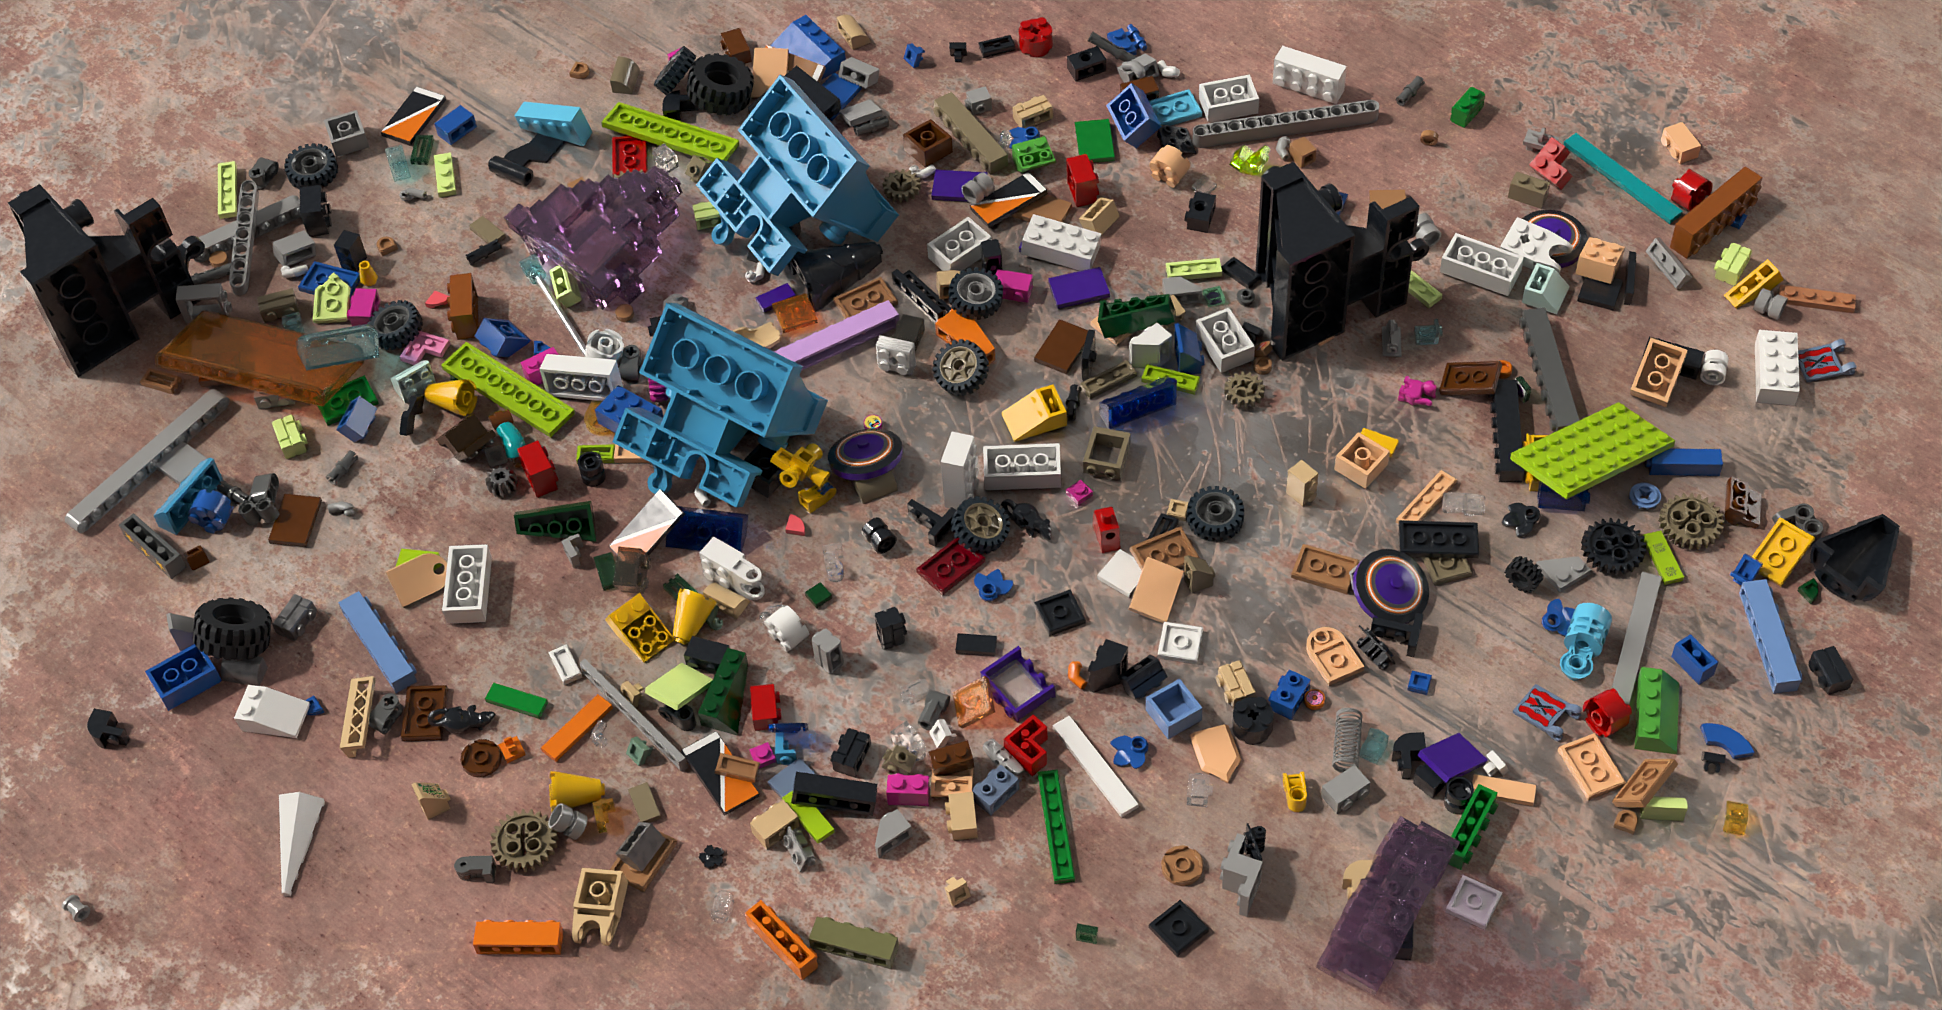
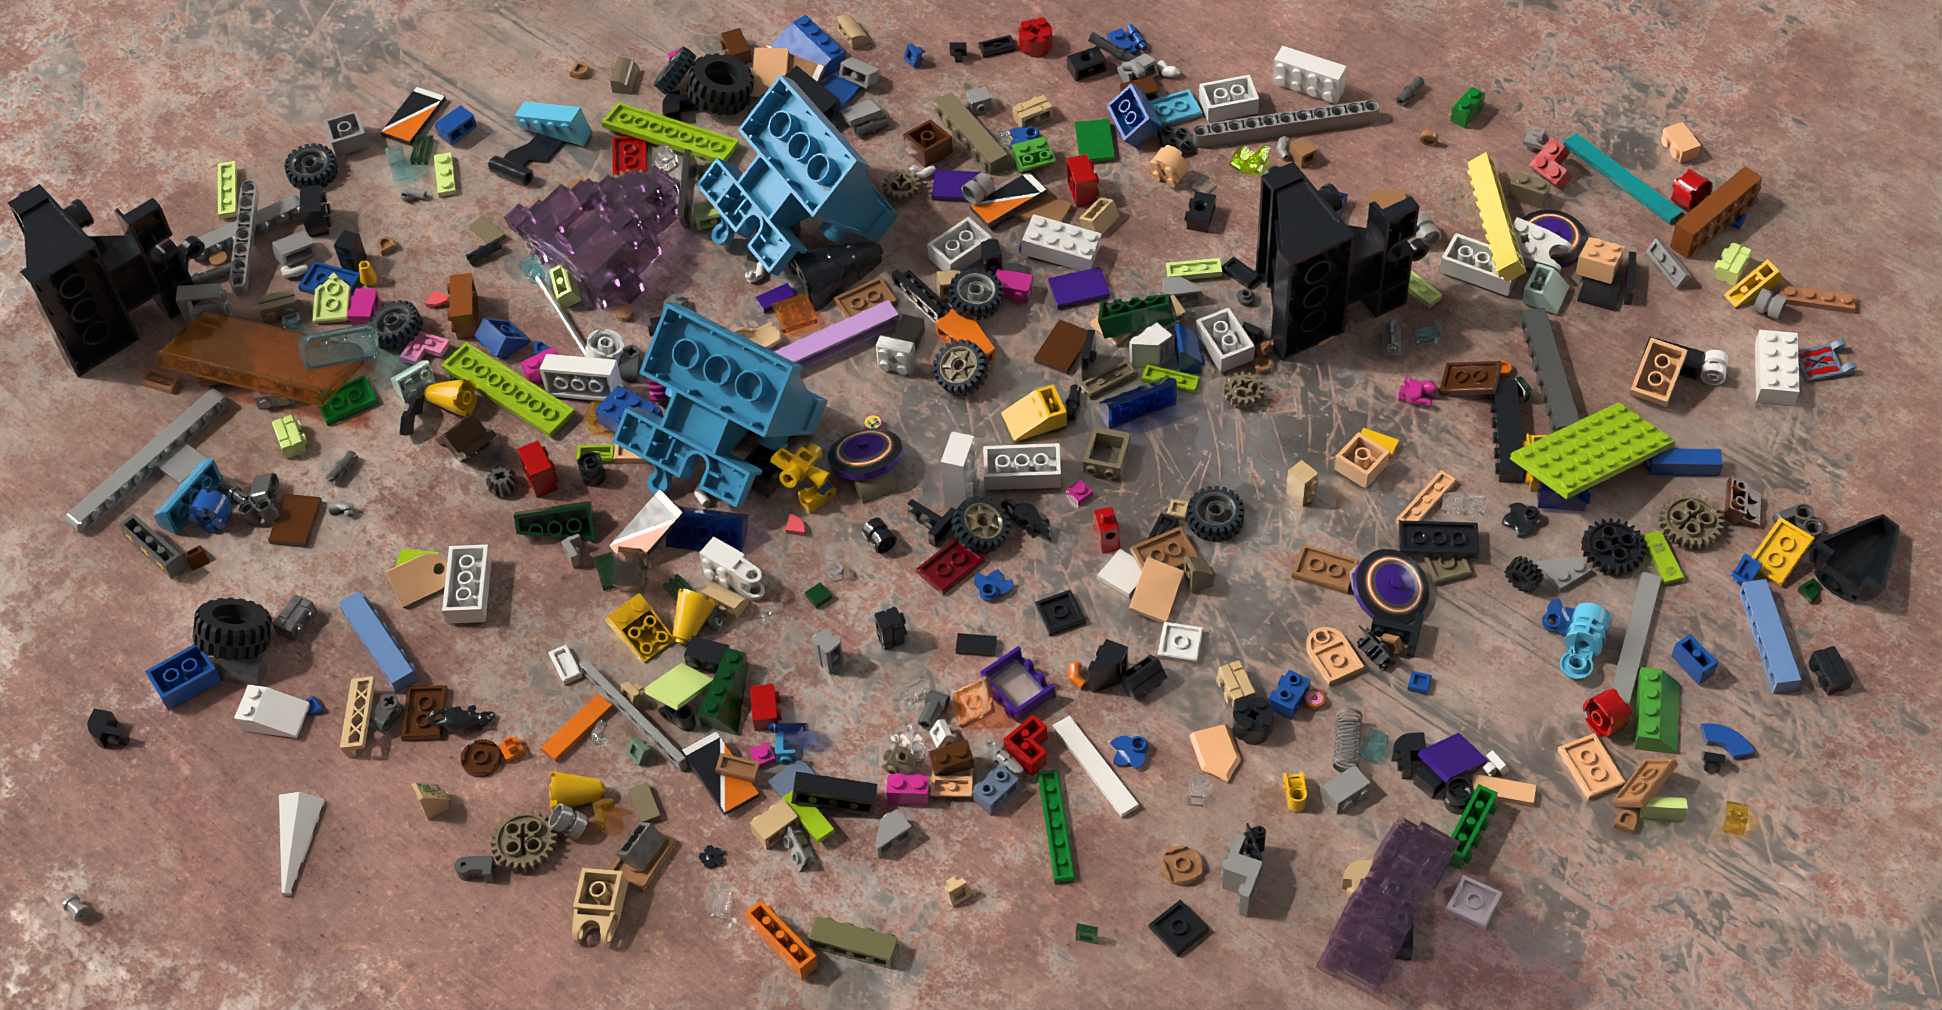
light grey slope [166,613,194,651] -> none
dark grey piece [249,157,279,190] -> none
brick [336,396,378,442] -> none
orange brick [473,920,564,955] -> none
green tile [485,682,548,719] -> none
teal piece [488,409,526,468] -> none
white brick [764,605,810,652] -> none
black brick [830,728,871,778] -> none
tan brick [945,792,978,841] -> none
medium blue piece [1146,679,1202,739] -> none
clear green tile [1202,286,1225,307] -> none
sand blue flag [1513,684,1582,742] -> none
medium blue gear [1629,483,1661,510] -> none
none -> black tile [677,149,697,229]
none -> medium nougat tile [1381,633,1404,655]
none -> light yellow brick [1468,152,1526,282]

